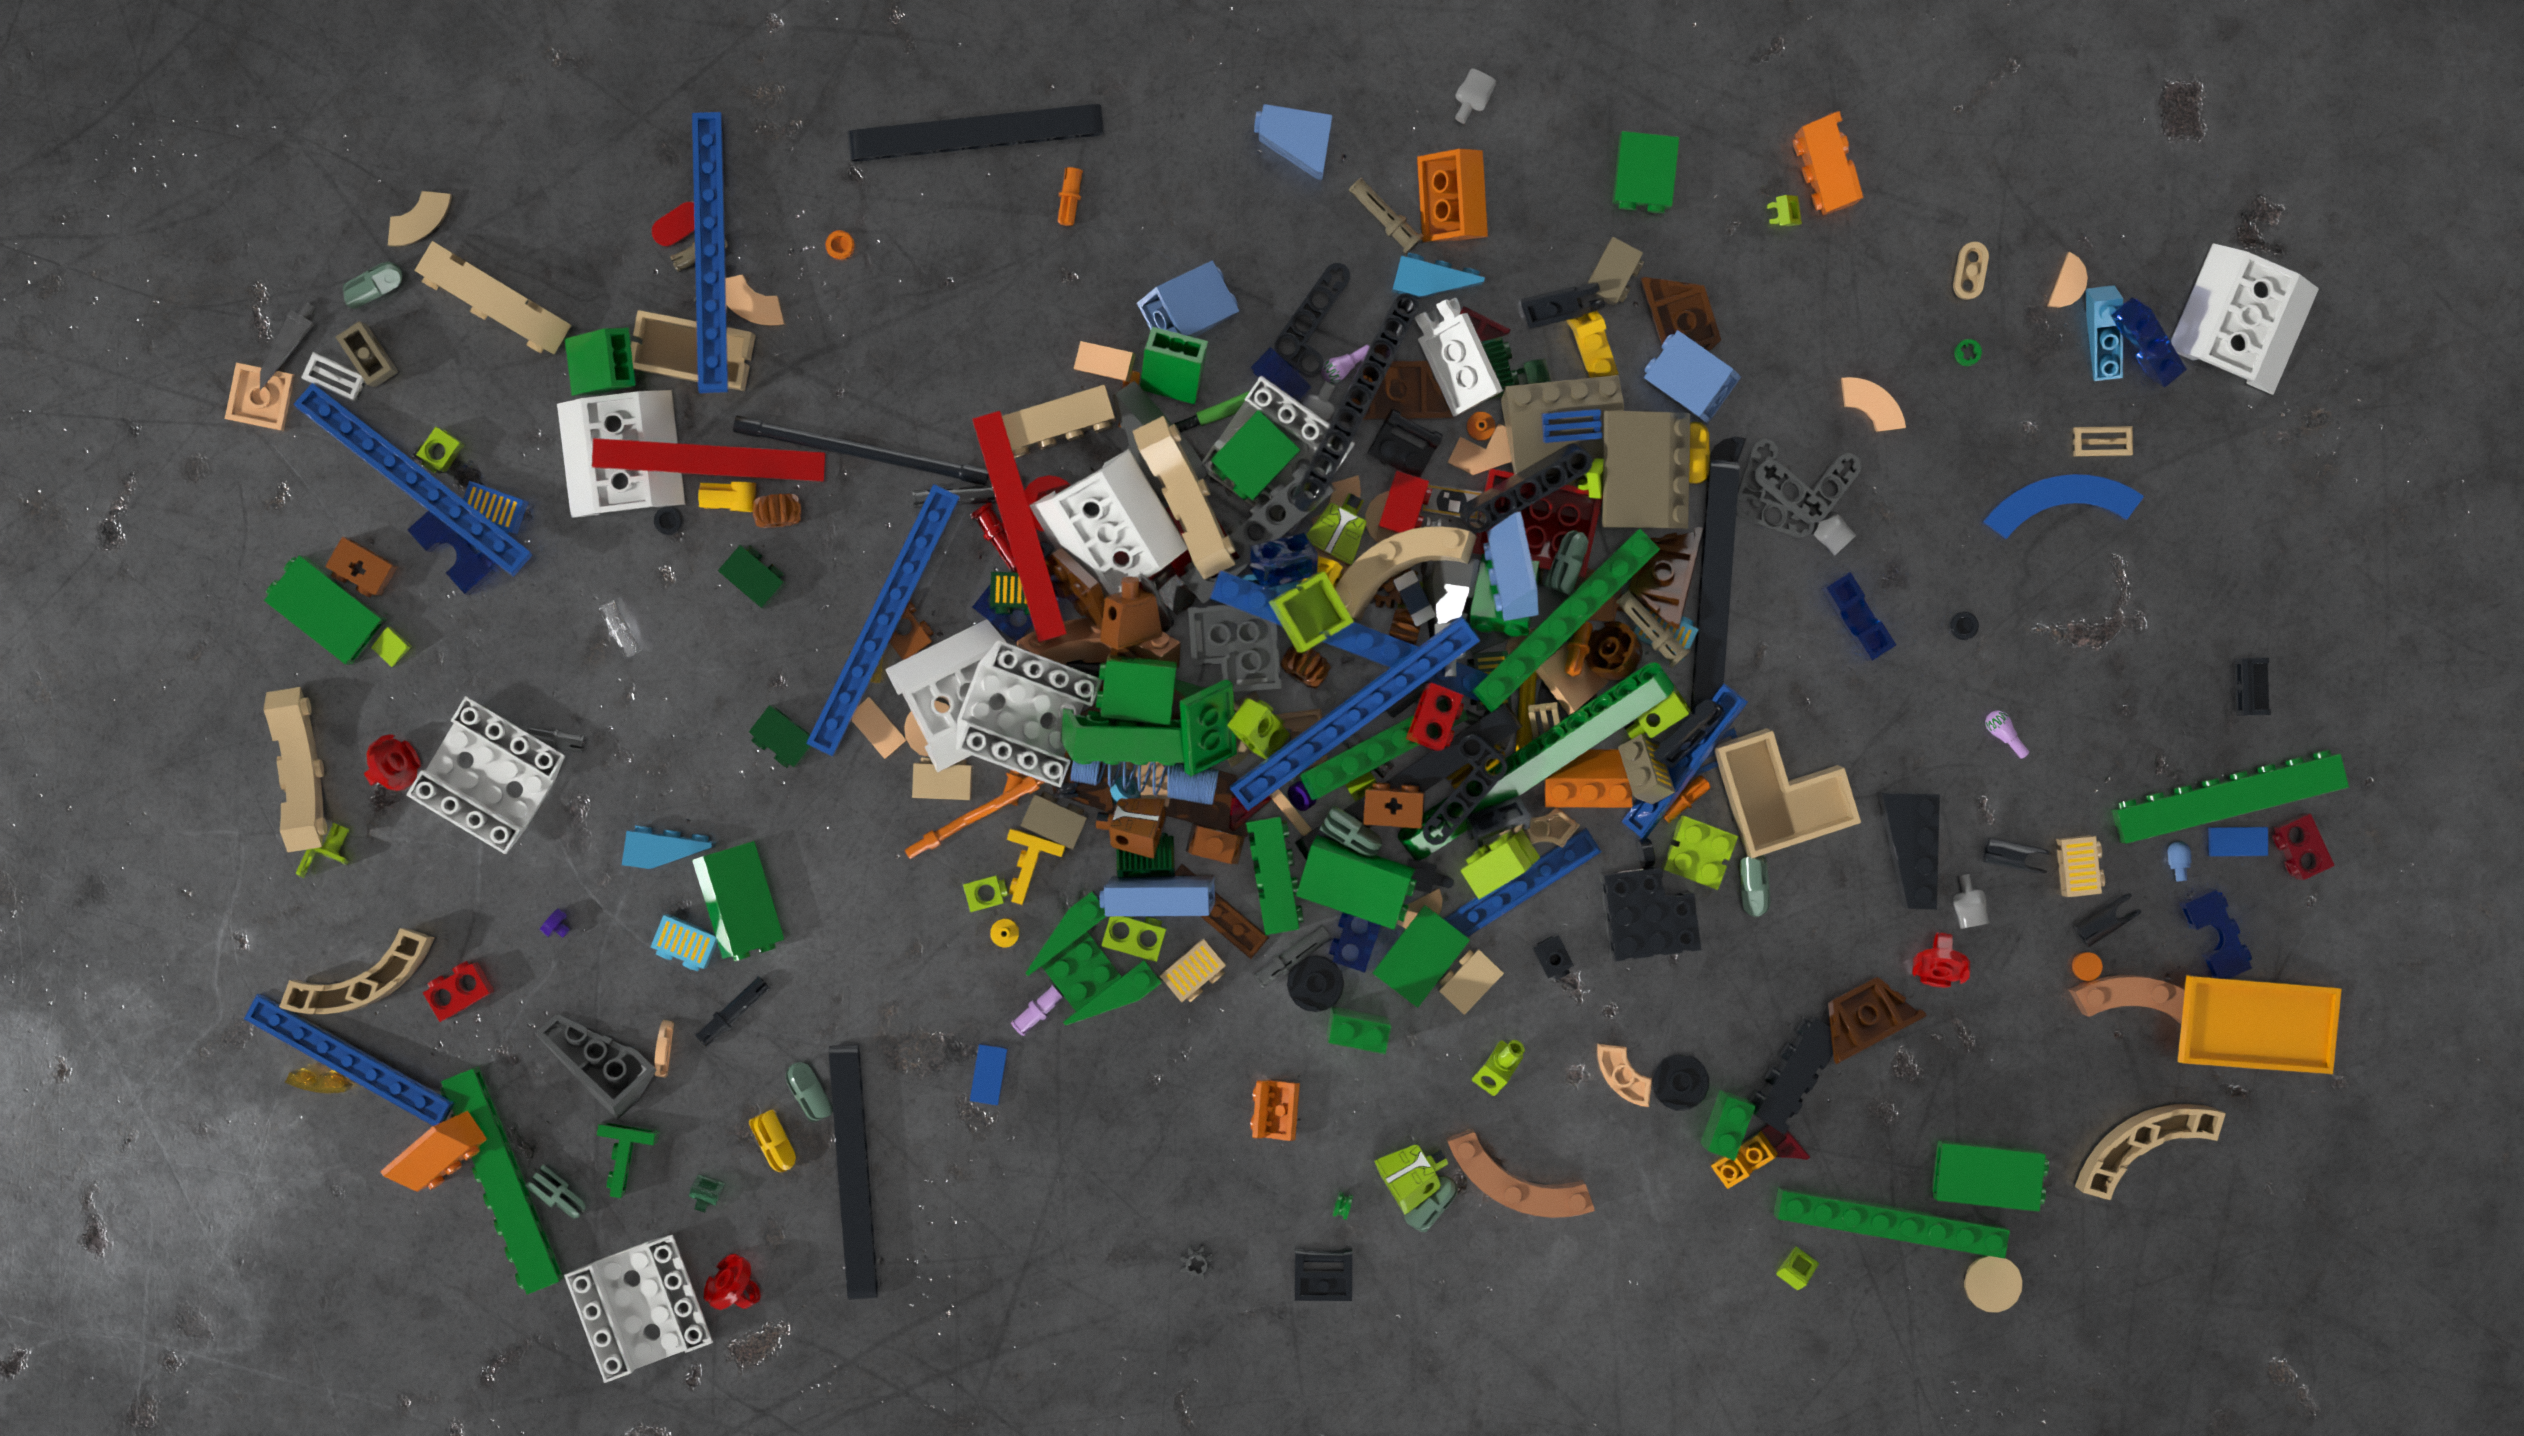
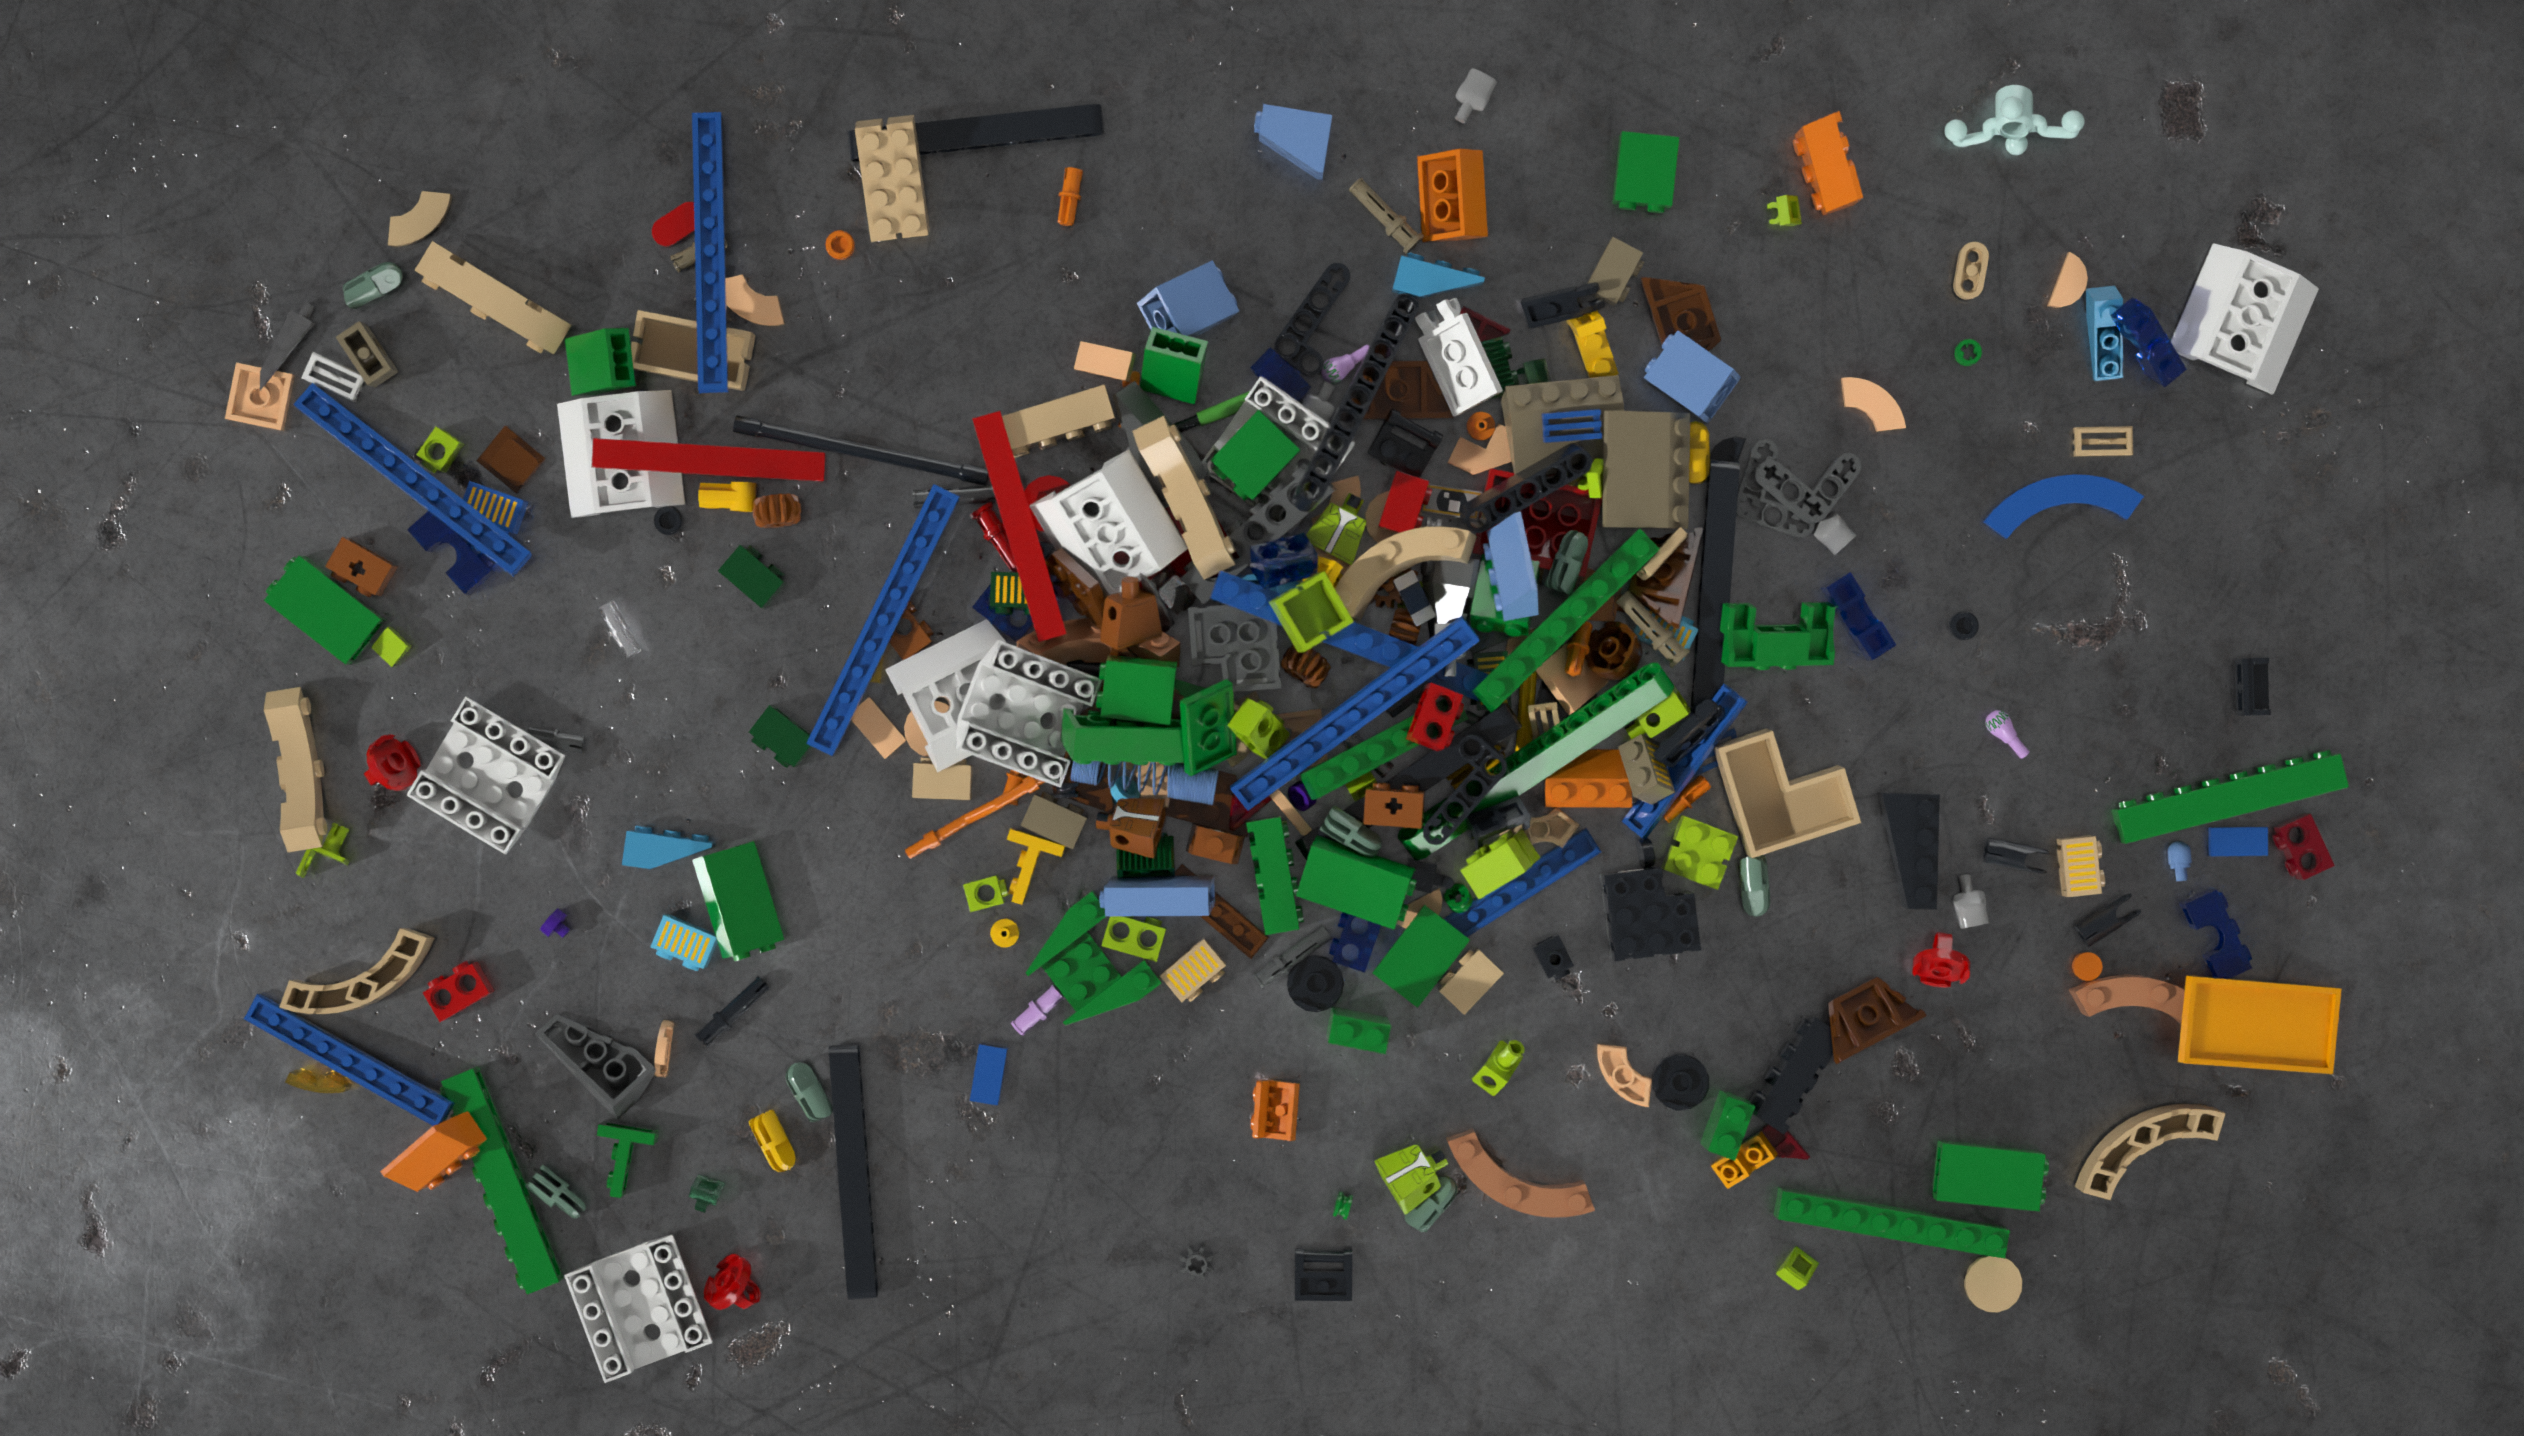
none -> reddish brown piece [476,425,546,494]
none -> tan piece [855,115,930,242]
none -> green bush [1444,884,1473,913]
none -> tan tile [1636,527,1687,580]
none -> green bracket [1720,602,1836,670]
none -> light aqua wheel [1944,85,2085,155]

